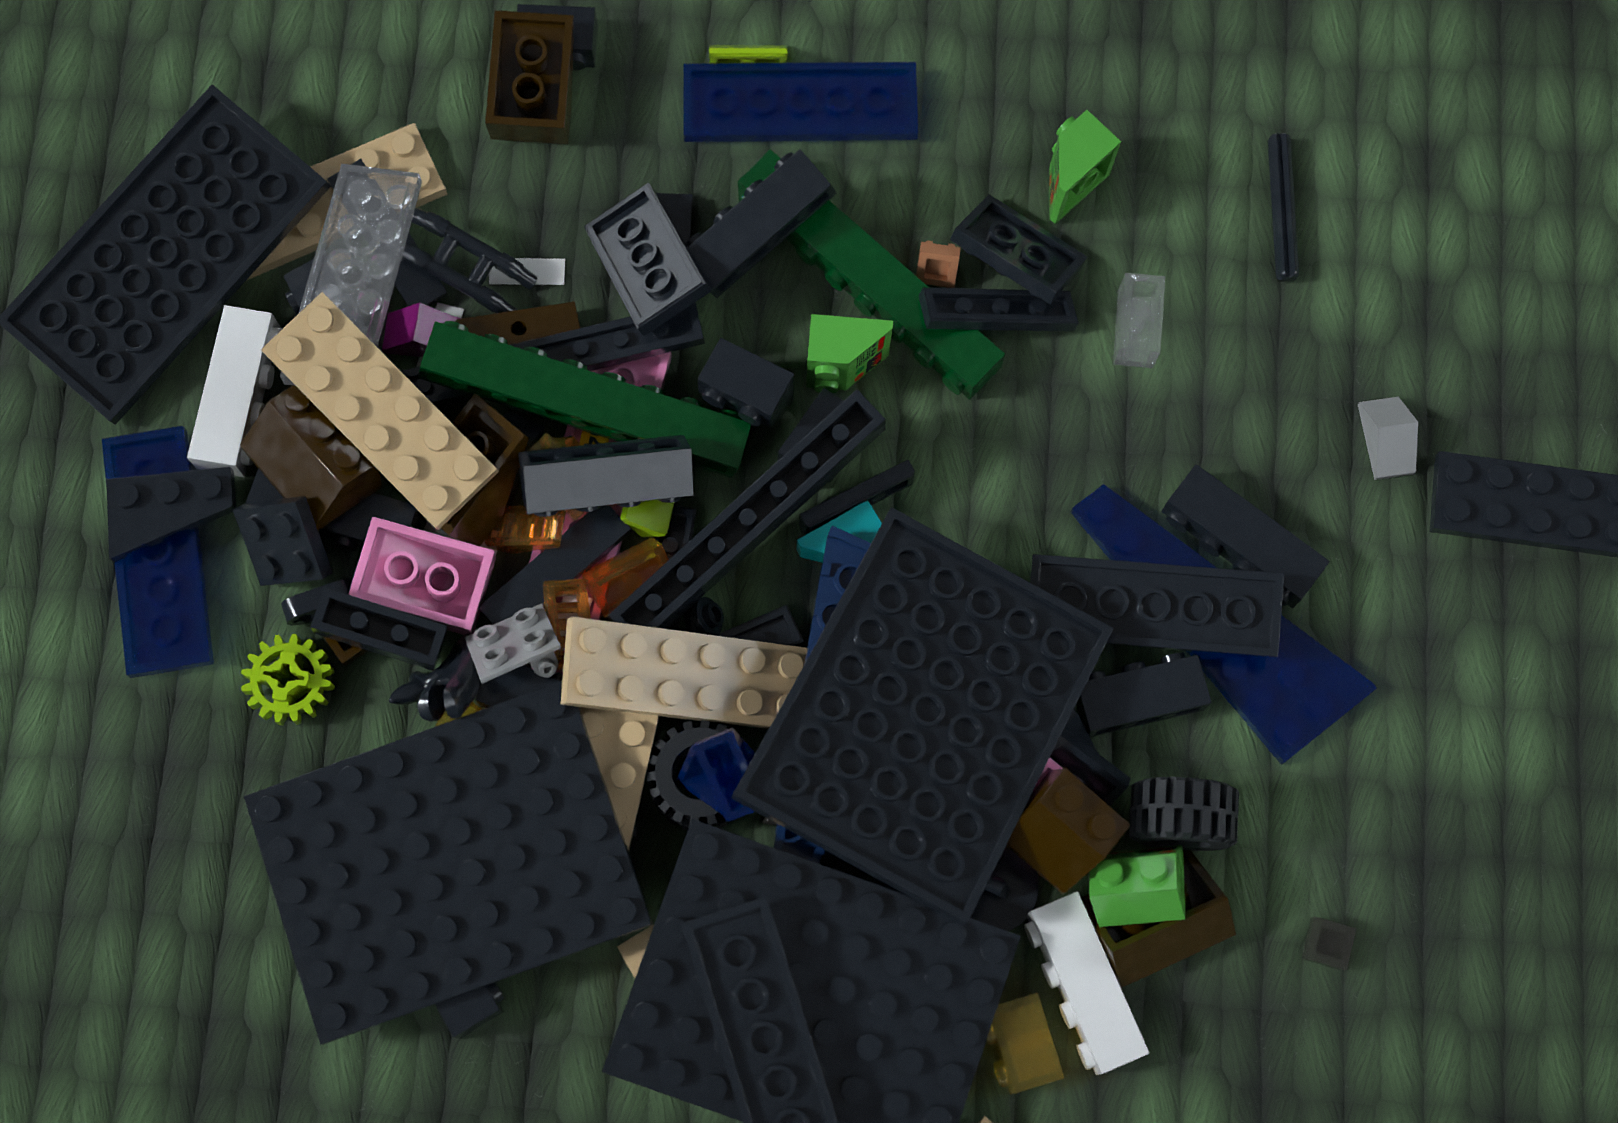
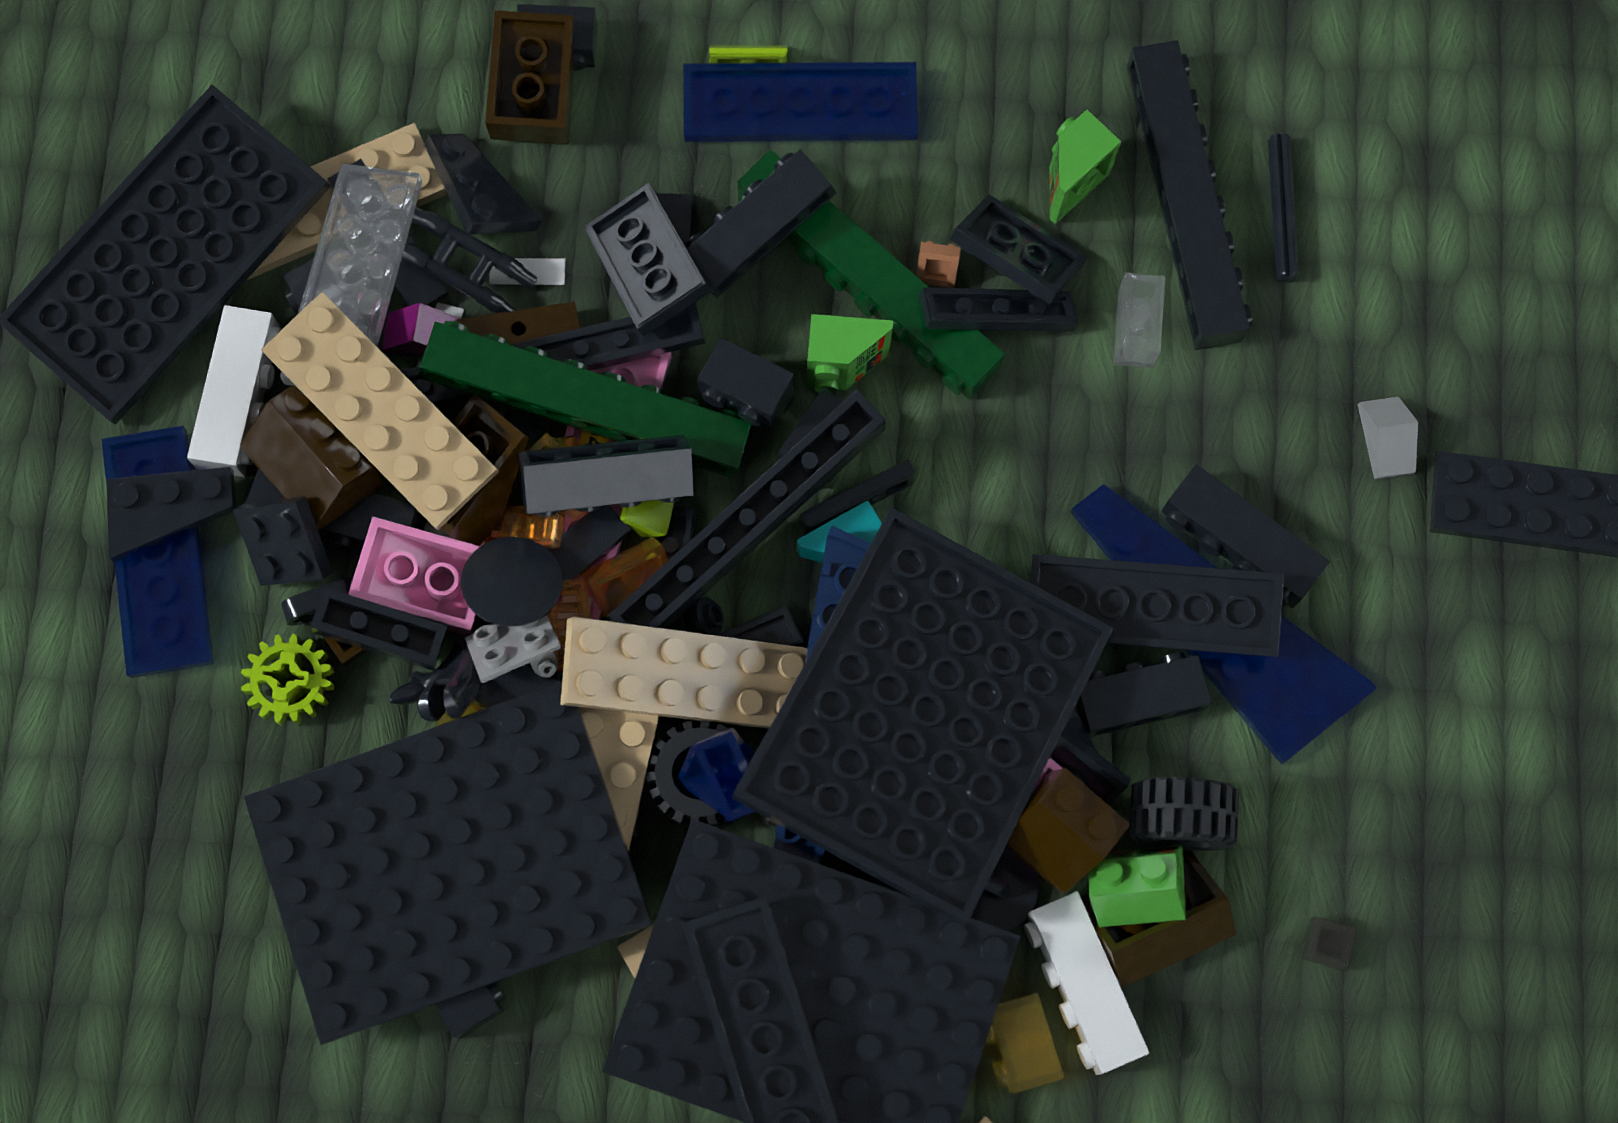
none -> black wing [424,133,542,235]
none -> black shield [461,537,563,627]
none -> black brick [1127,40,1252,350]

